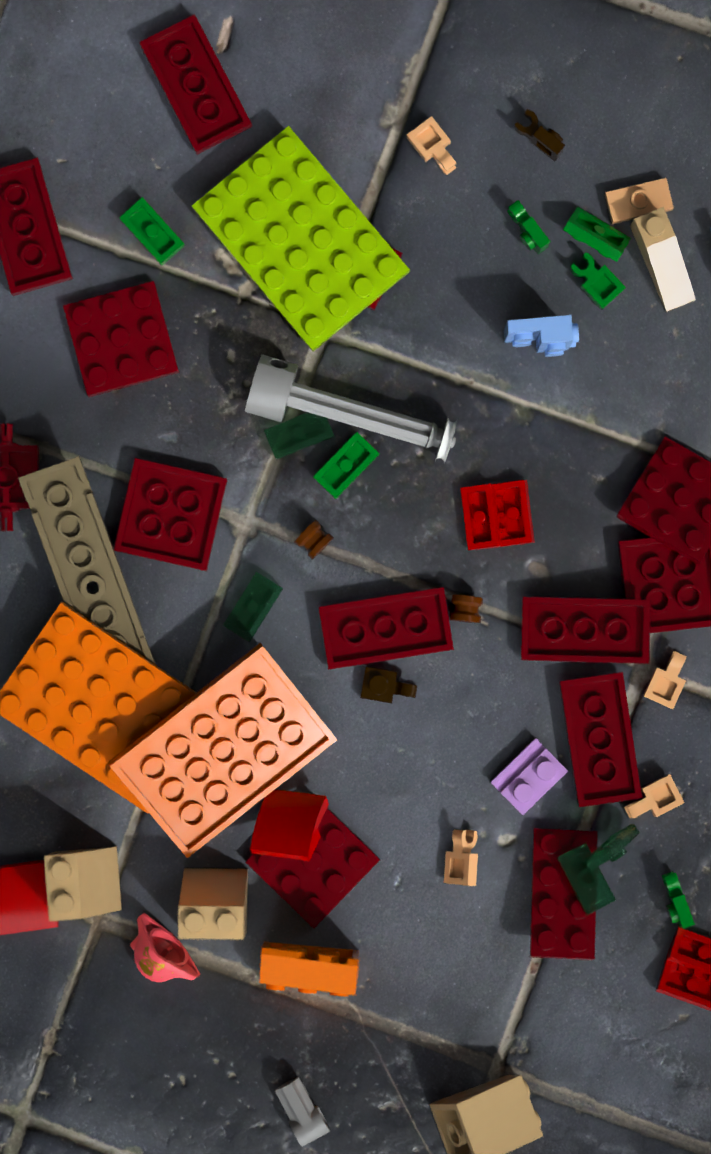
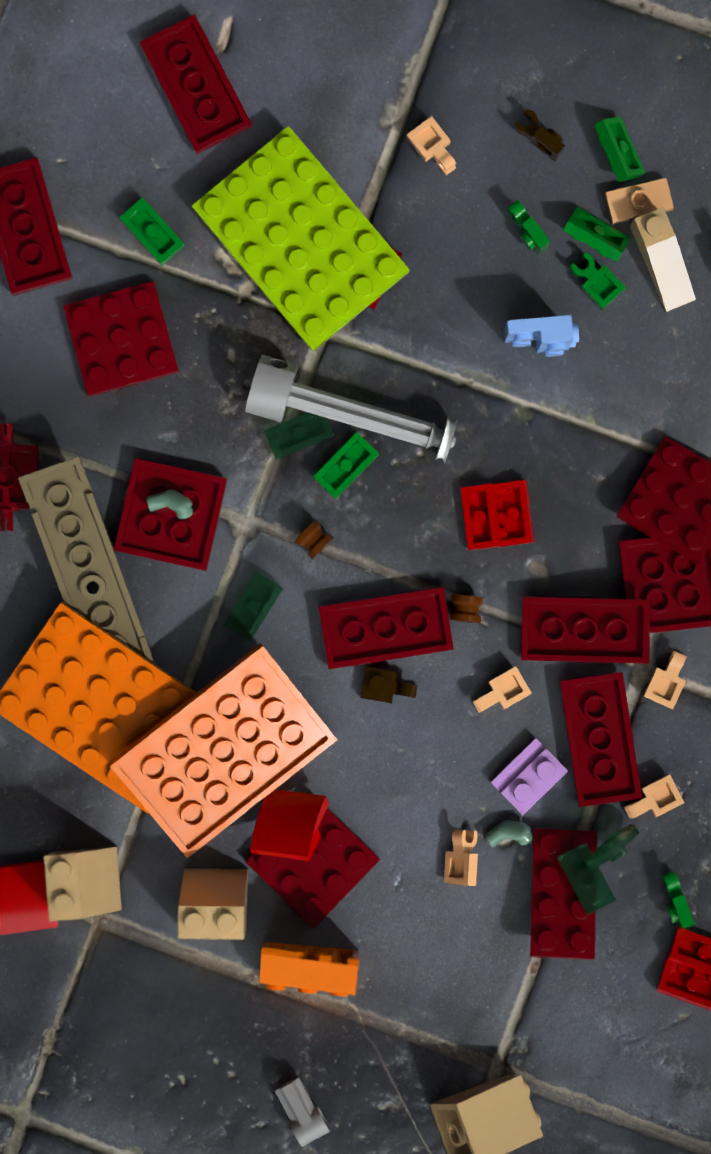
coral hat [130,913,201,982] -> none
none -> sand green arm [146,490,193,519]
none -> light nougat plate [473,666,532,713]
none -> sand green arm [483,820,533,848]
none -> green plate [594,116,646,182]

